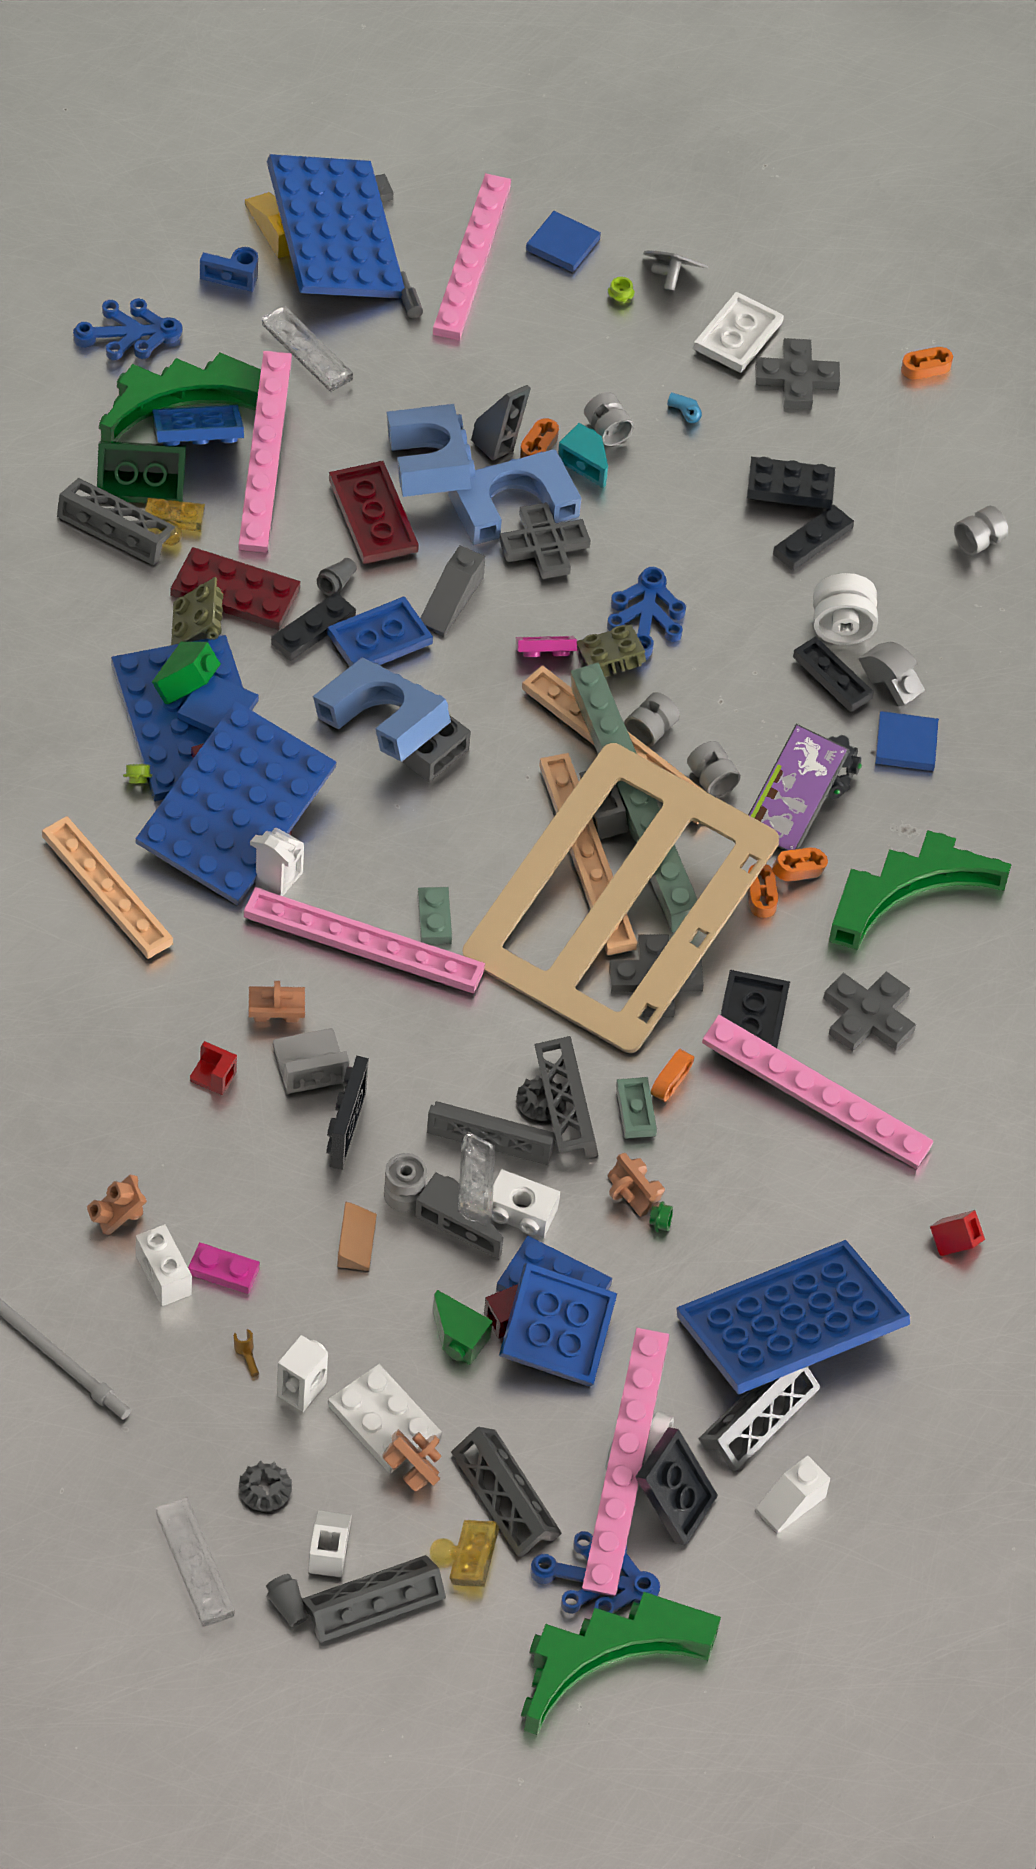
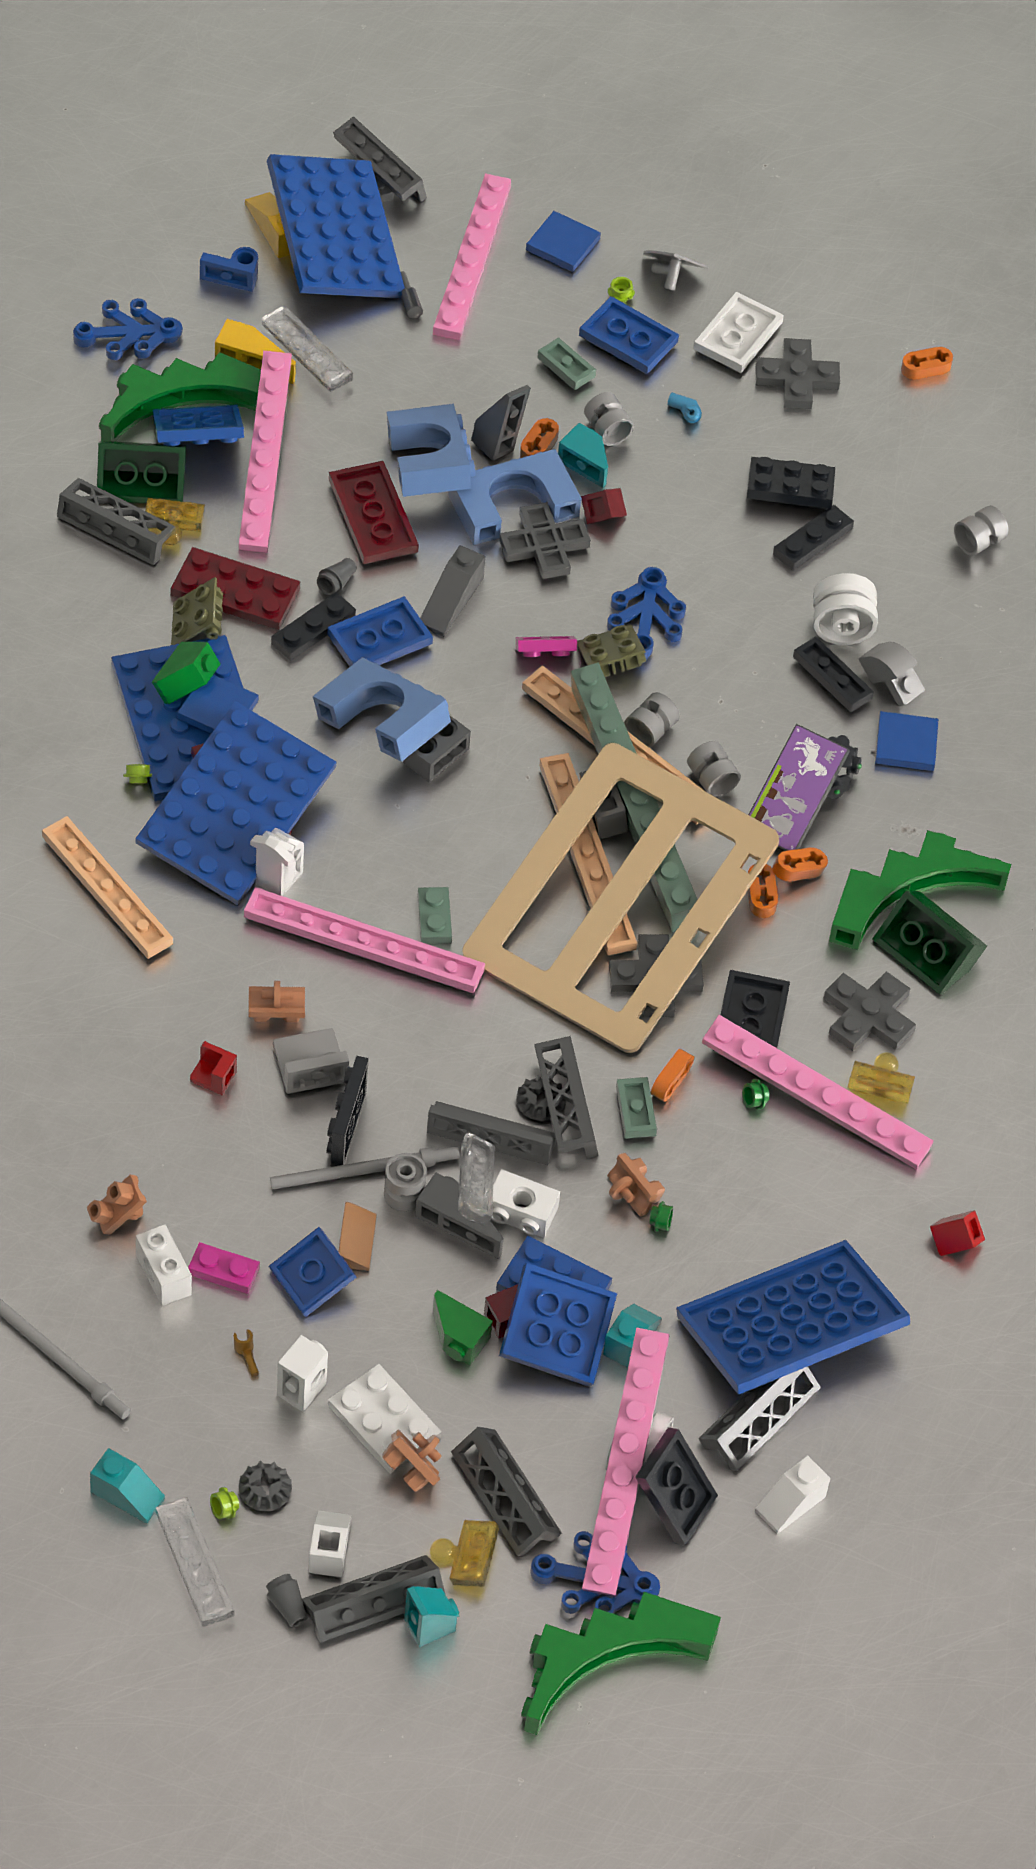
none -> teal slope [90,1448,165,1524]
none -> lime plate [210,1487,239,1519]
none -> yellow slope [215,319,296,384]
none -> blue tile [268,1227,357,1317]
none -> light grey bar [270,1146,460,1190]
none -> dark grey fence [333,116,427,202]
none -> teal slope [404,1586,460,1647]
none -> sand green plate [537,337,596,390]
none -> blue plate [579,296,679,374]
none -> dark red panel [581,488,627,524]
none -> teal slope [603,1304,662,1368]
none -> green plate [742,1079,770,1109]
none -> clear yellow plate [847,1052,915,1104]
none -> dark green slope [872,890,987,994]

